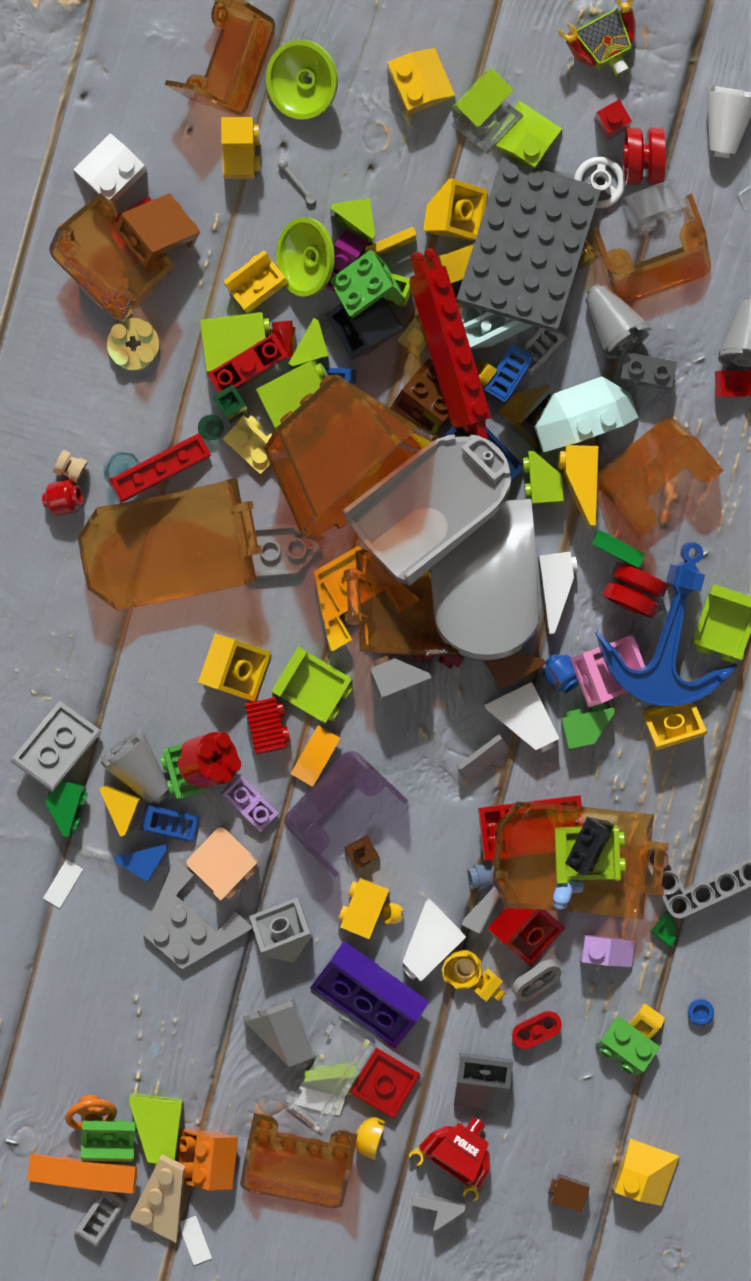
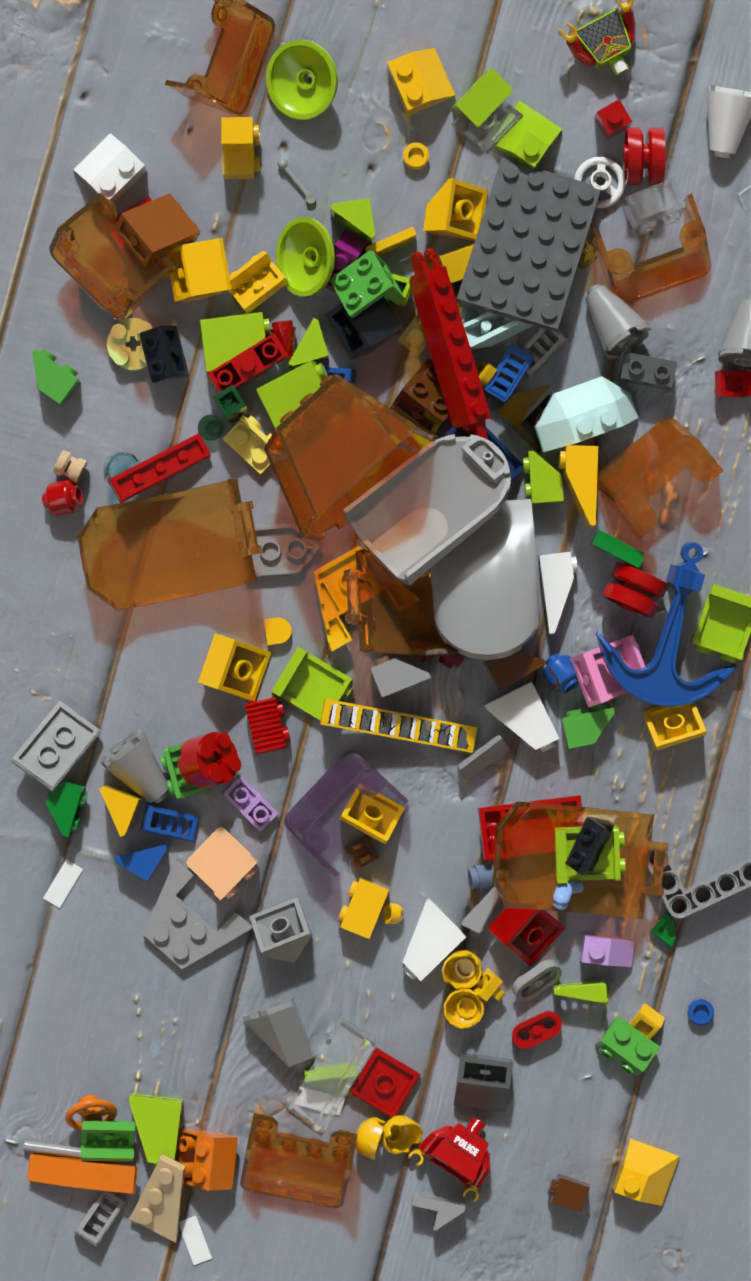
light orange slope [290,725,341,787] -> none
dark purple slope [310,941,429,1048] -> none
none -> light grey bar [23,1141,81,1159]
none -> bright green slope [32,349,81,407]
none -> black bracket [139,326,189,383]
none -> yellow slope [166,238,232,302]
none -> yellow tile [264,617,292,645]
none -> tile [319,698,478,753]
none -> yellow slope [340,782,405,845]
none -> yellow hair [380,1115,423,1155]
none -> yellow tile [403,143,429,170]
none -> yellow hair [444,989,485,1029]
none -> lime slope [552,980,608,1004]

